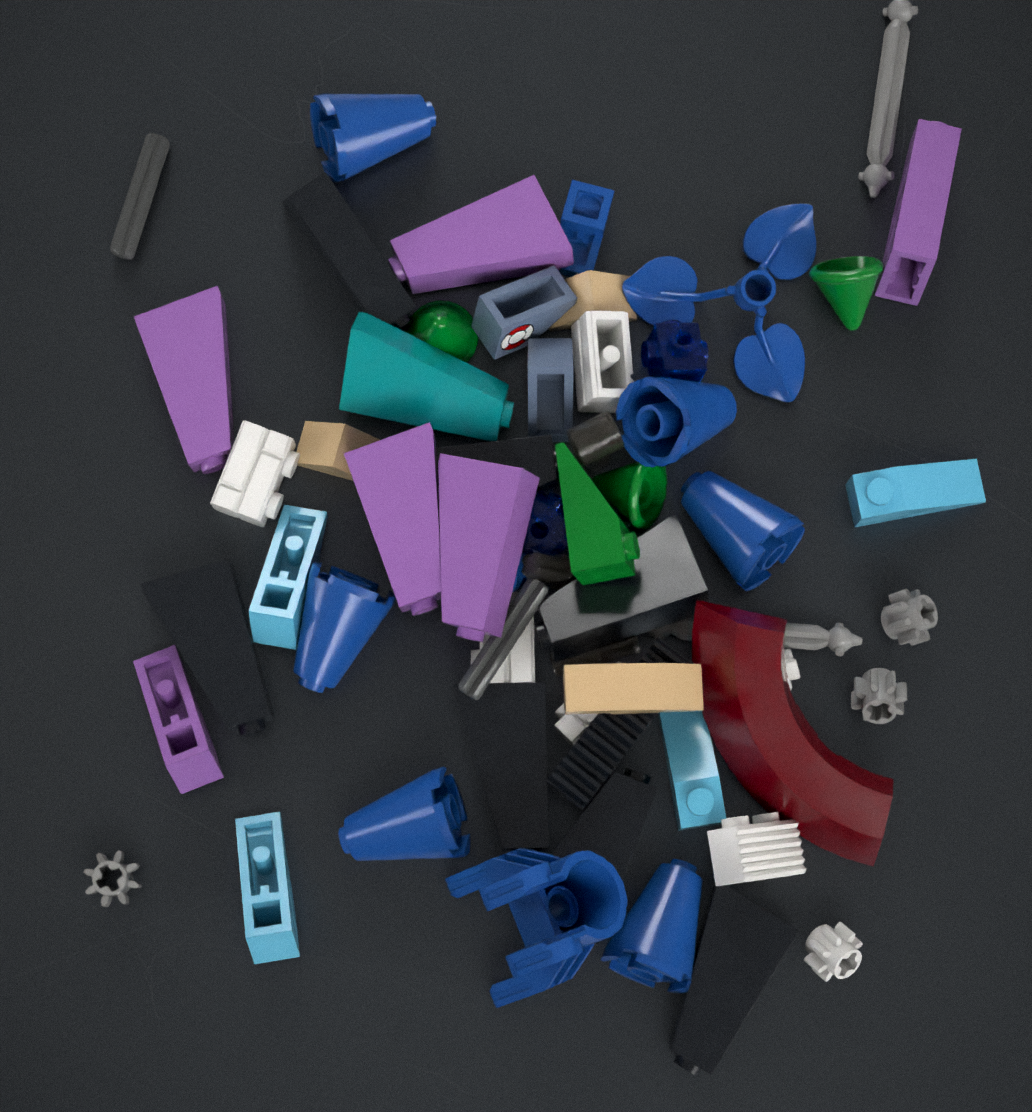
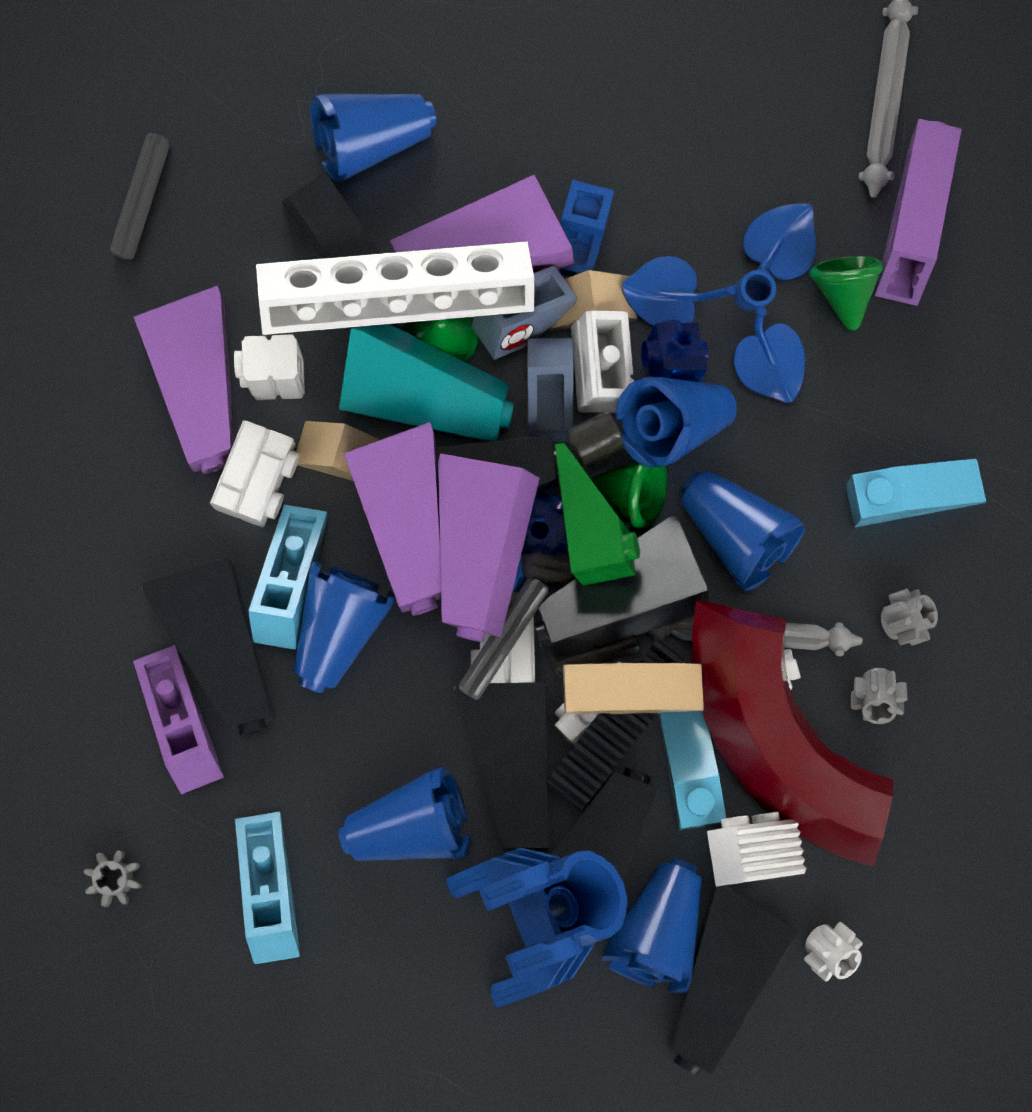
none -> white brick [234,334,305,400]
none -> white brick [256,241,534,335]

